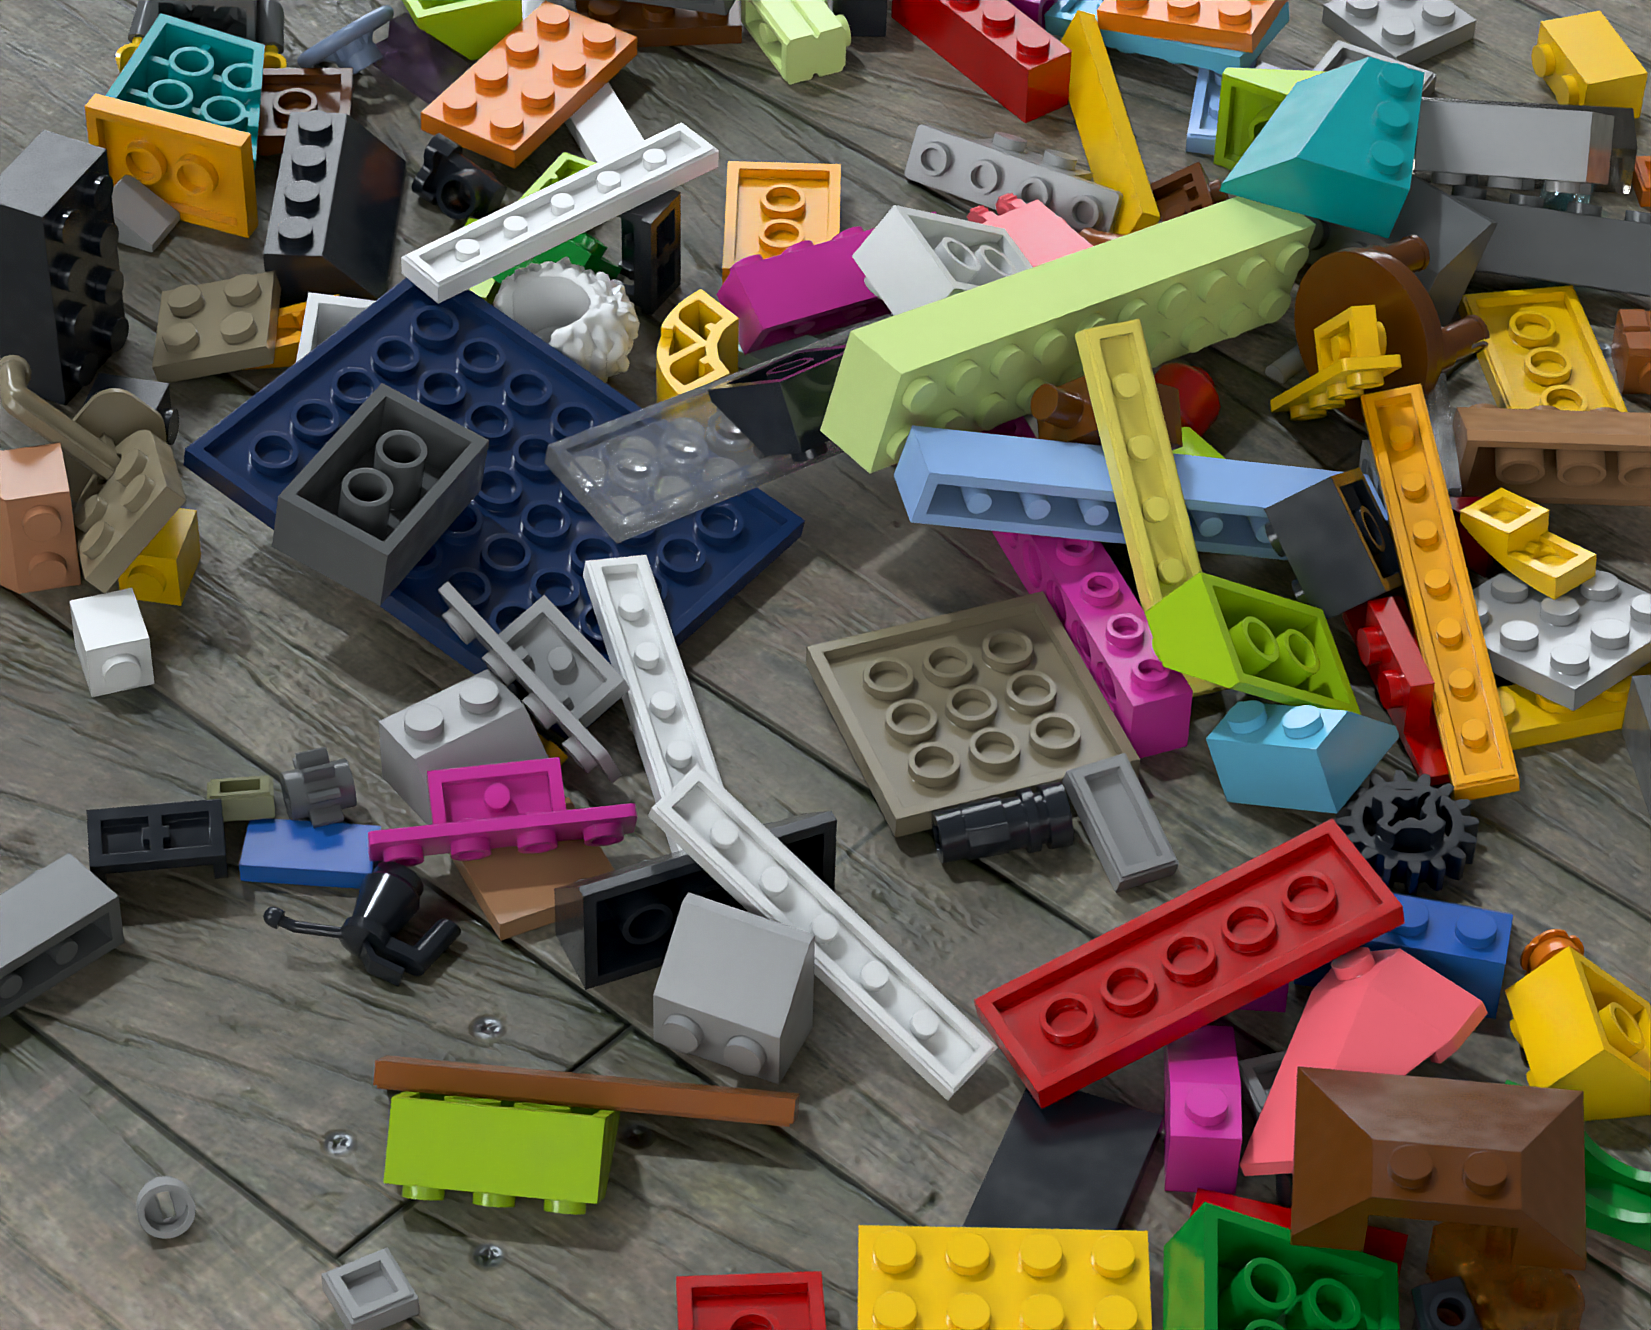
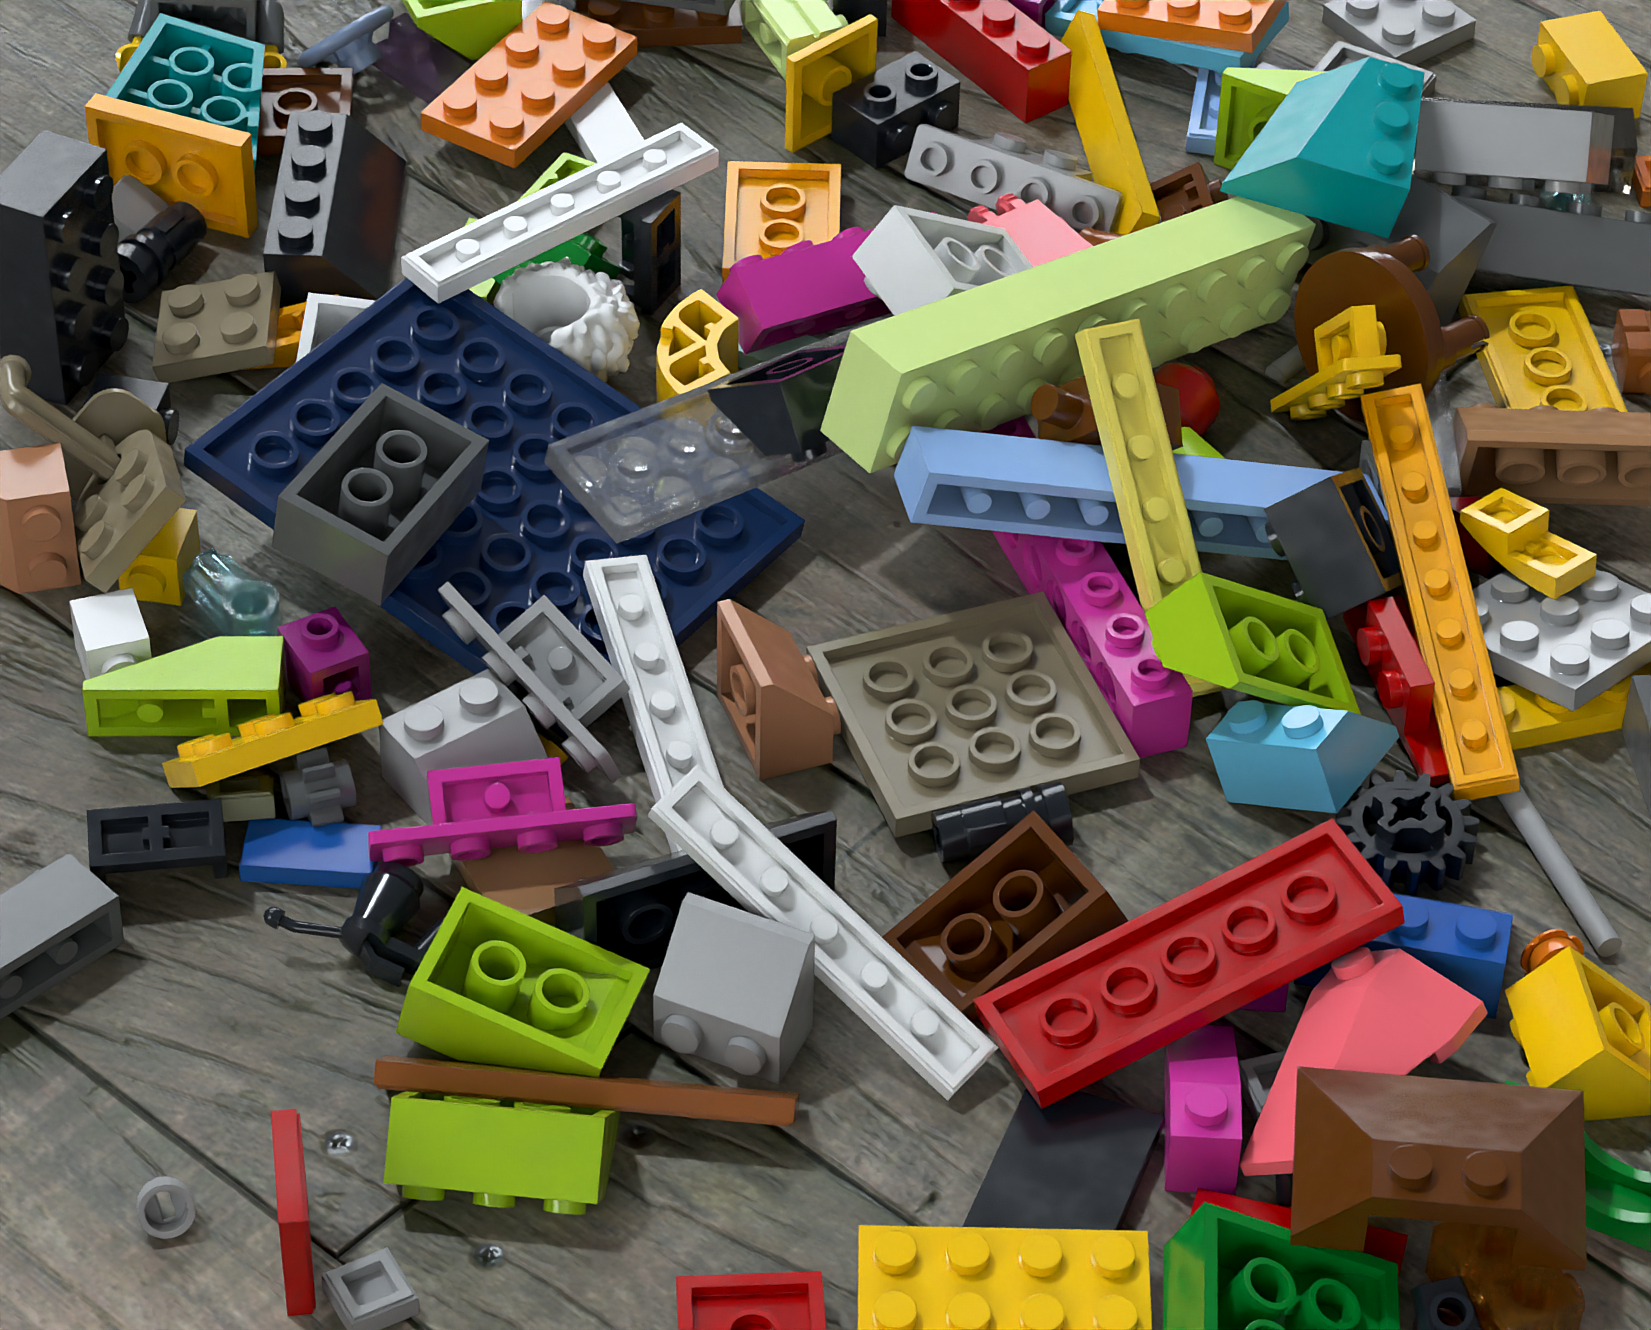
black plate [411,133,507,220] -> none
light grey tile [1062,753,1179,893] -> none
none -> lime slope [82,636,287,736]
none -> black axle [117,202,207,303]
none -> yellow plate [162,691,384,788]
none -> clear light blue piece [182,548,282,636]
none -> red tile [271,1108,316,1316]
none -> magenta brick [277,606,372,703]
none -> lime slope [395,887,650,1077]
none -> nougat slope [717,599,841,780]
none -> yellow slope [785,14,878,153]
none -> black brick [831,51,961,169]
none -> reddish brown slope [882,811,1128,1021]
none -> light grey bar [1496,785,1622,957]

